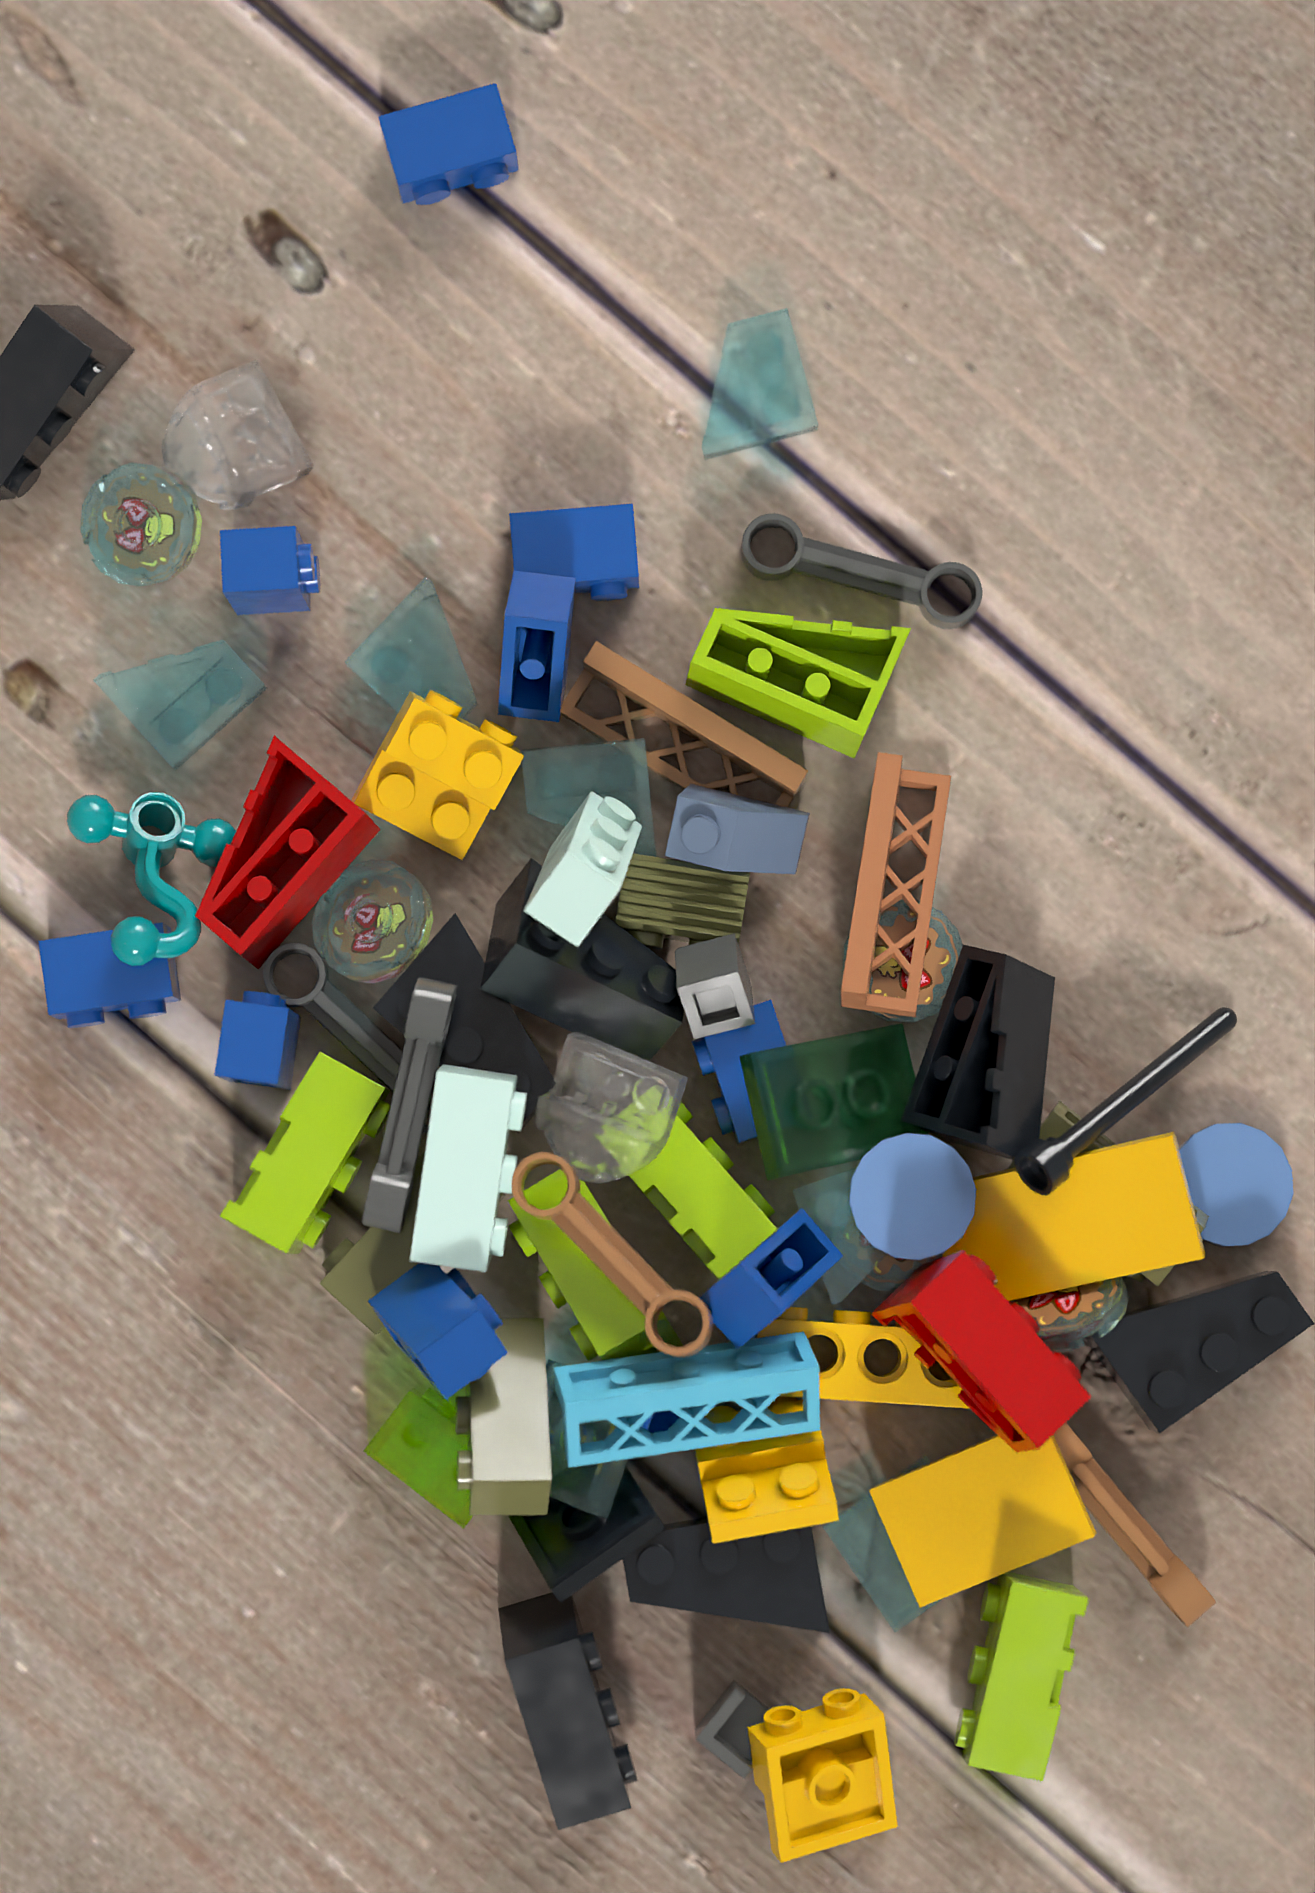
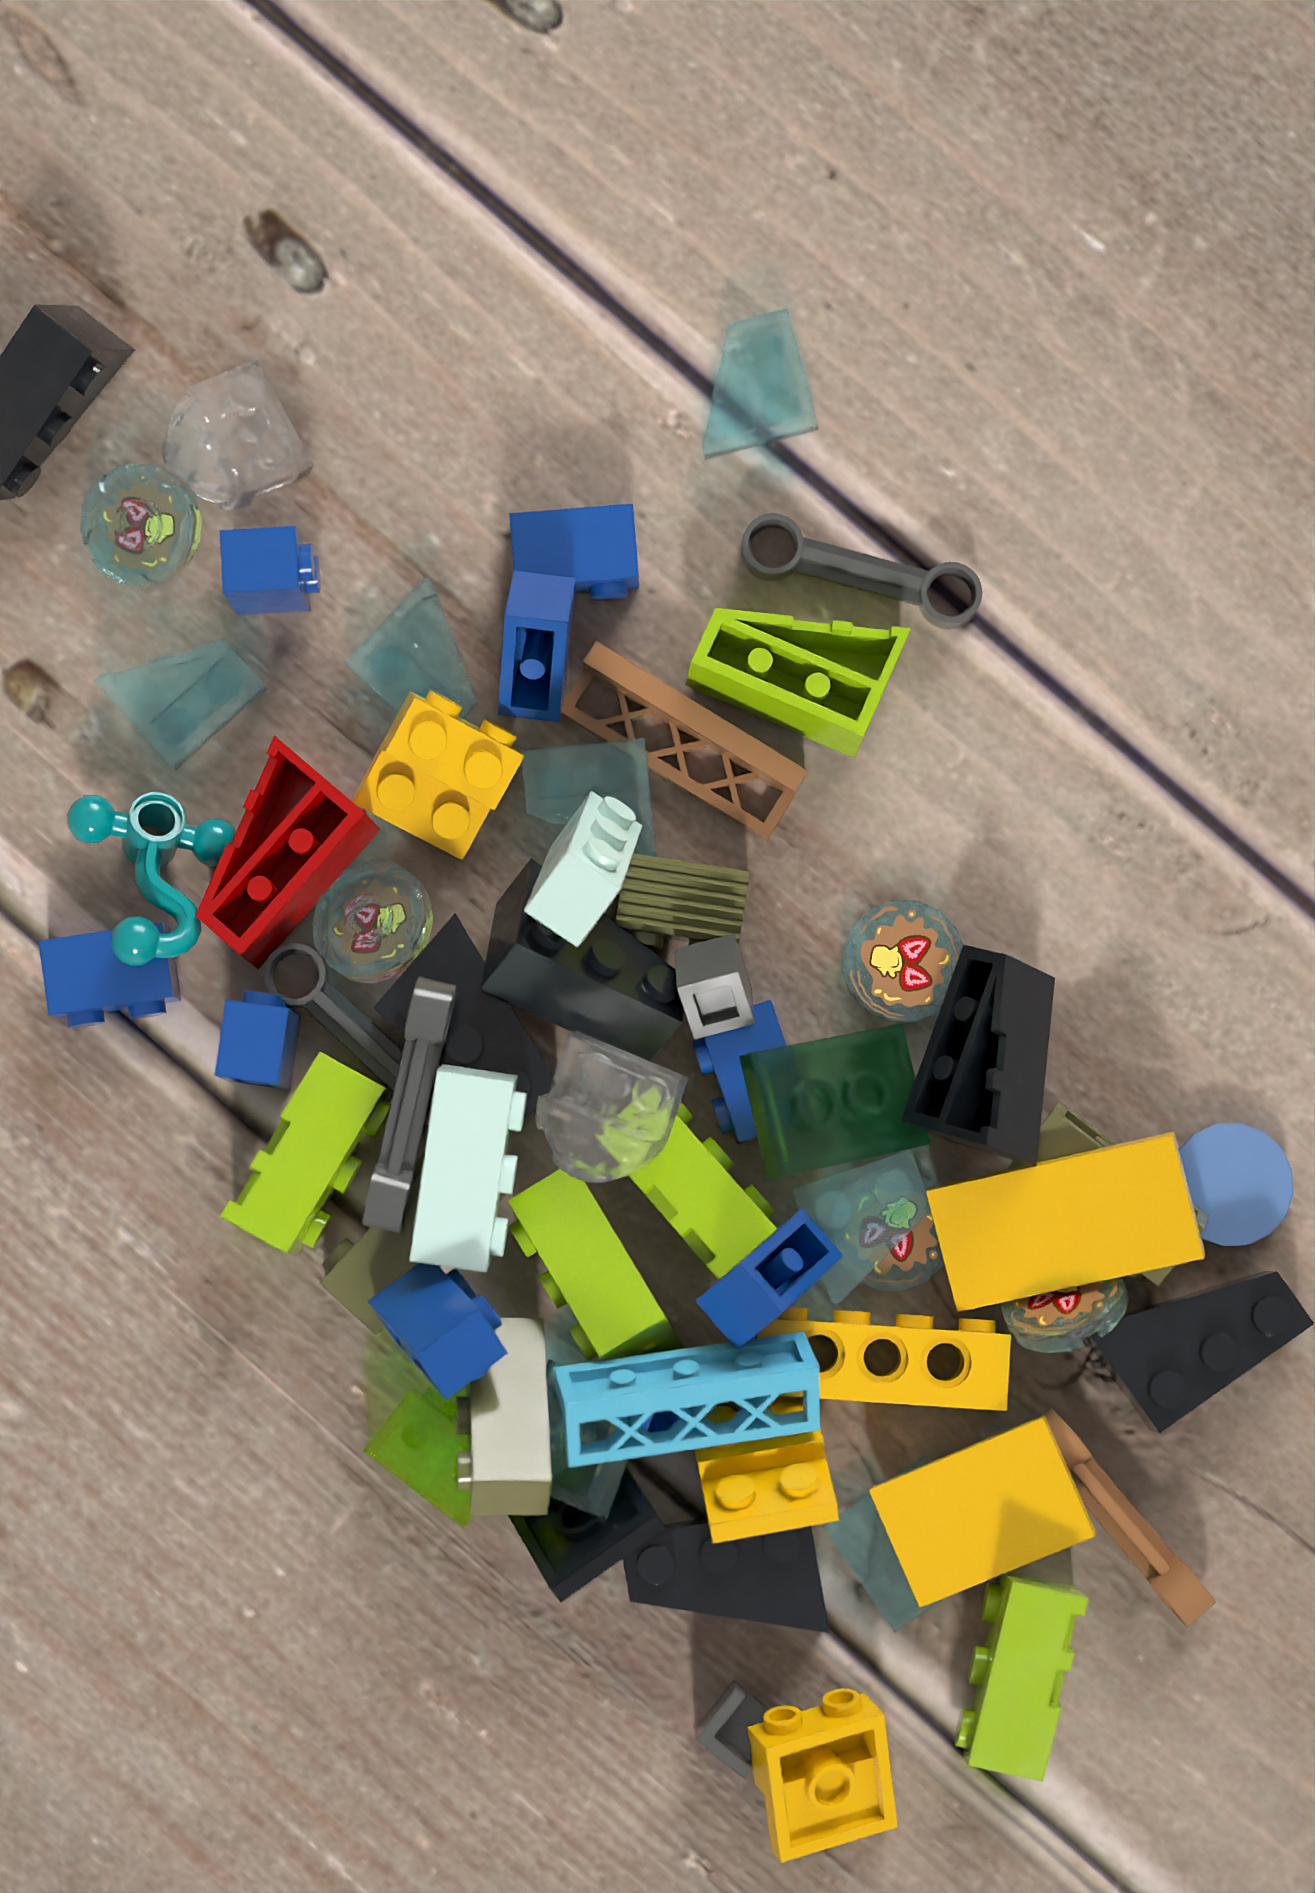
blue brick [378,83,519,205] -> none
black wedge [498,1592,638,1830] -> none
medium nougat piece [511,1152,713,1357] -> none
sand blue slope [665,784,810,874] -> none
nougat fence [841,752,951,1017] -> none
medium blue tile [849,1133,976,1260] -> none
red wedge [871,1251,1091,1453] -> none
black piece [1014,1007,1237,1196] -> none

